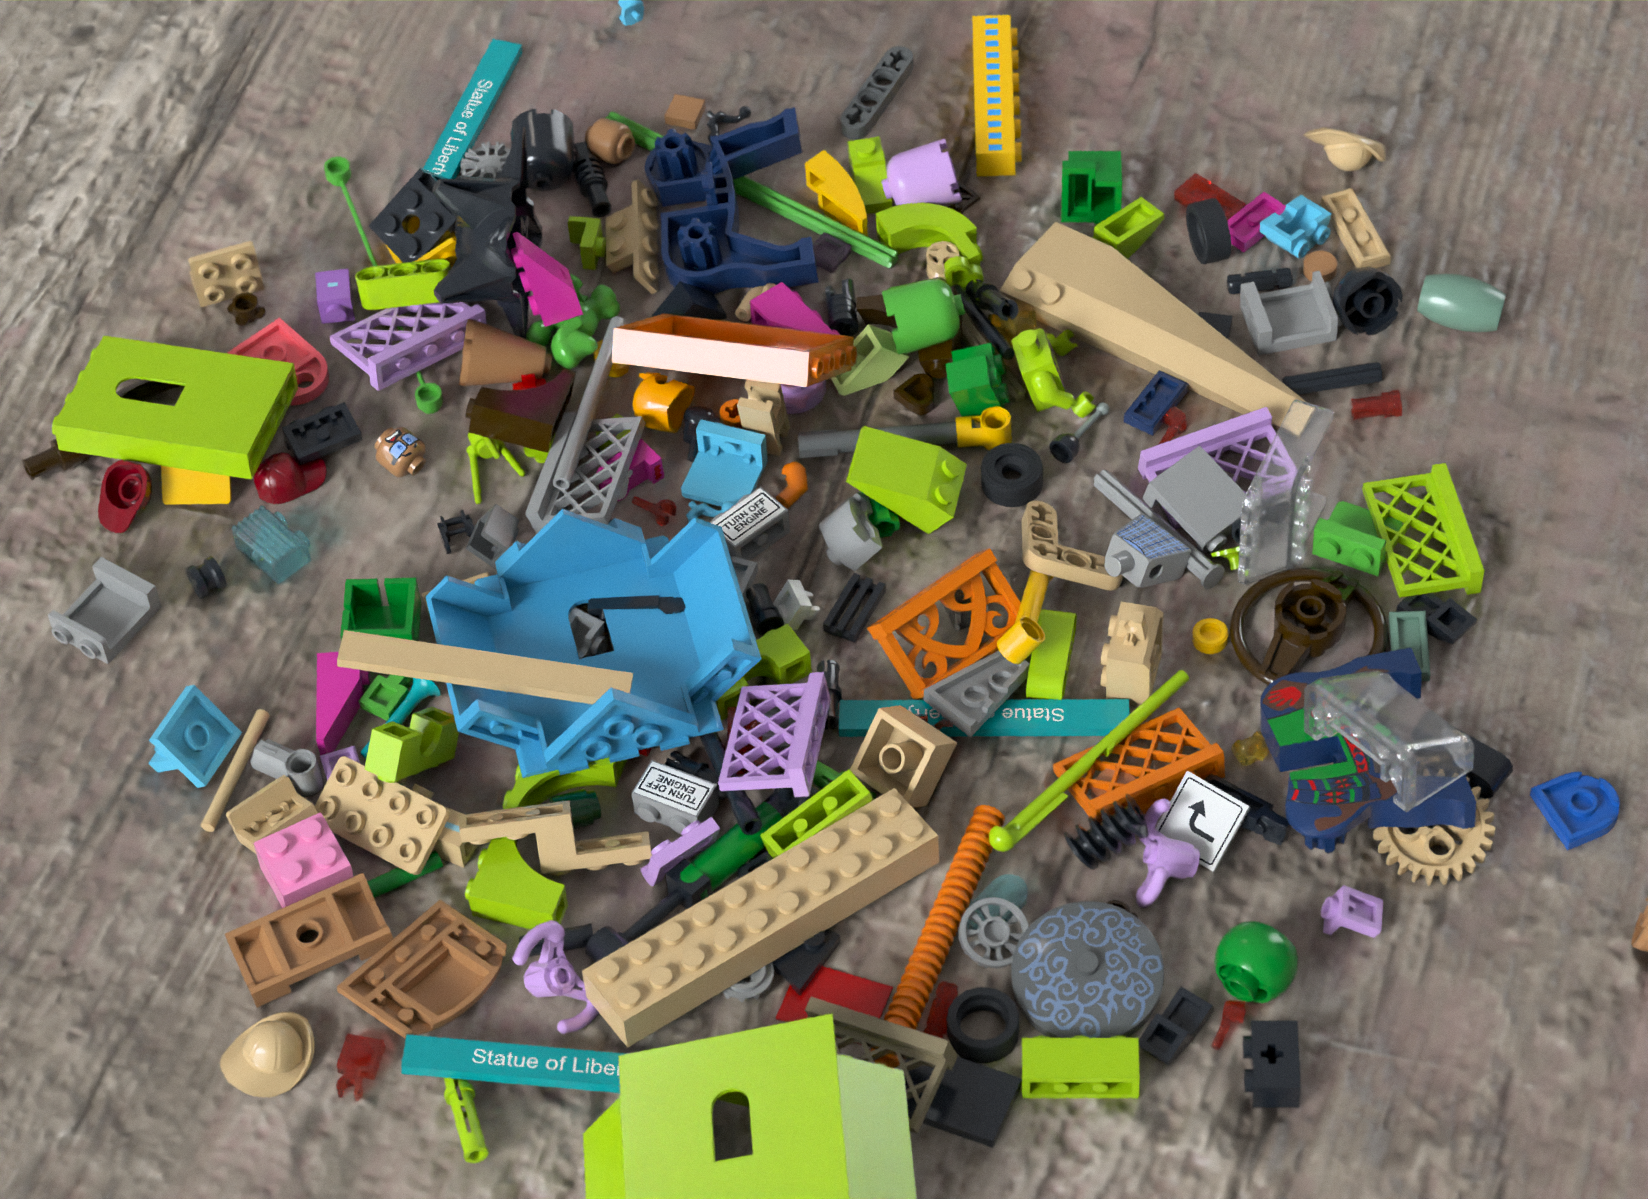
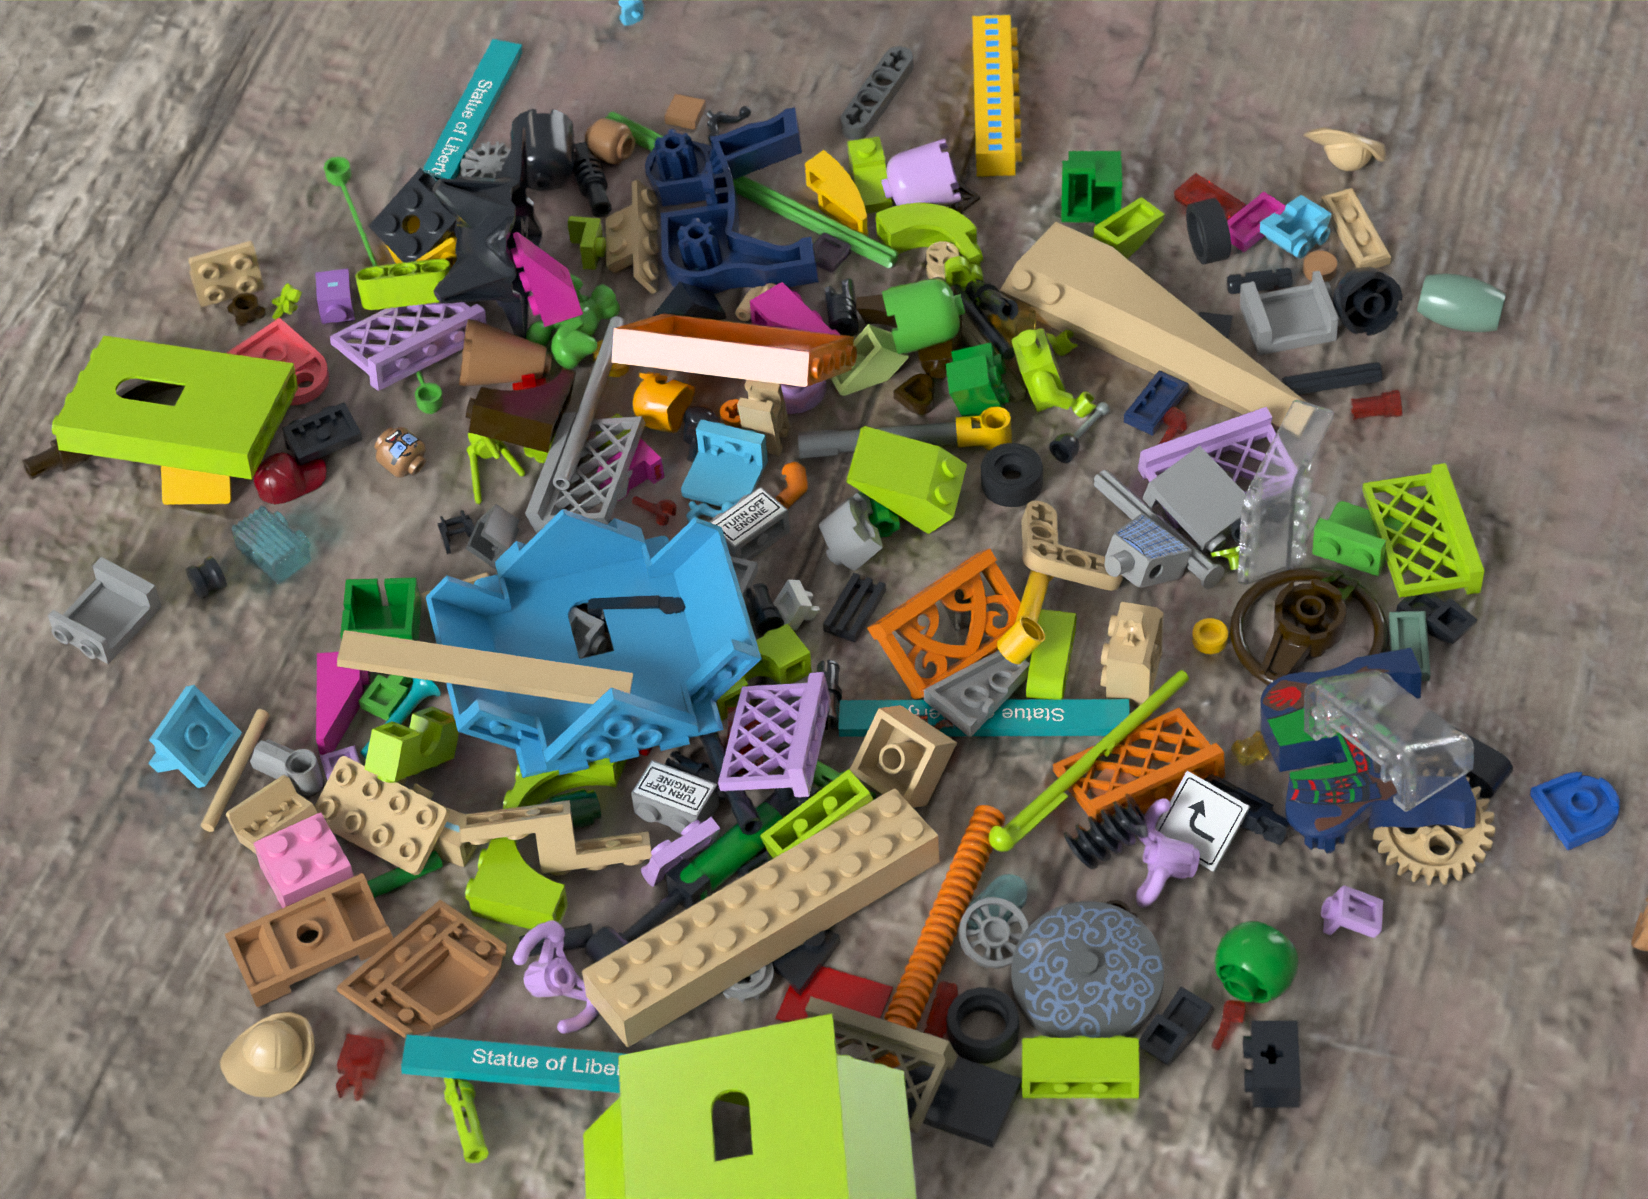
dark red piece [98,460,152,534] -> none
none -> lime plant [272,282,302,320]

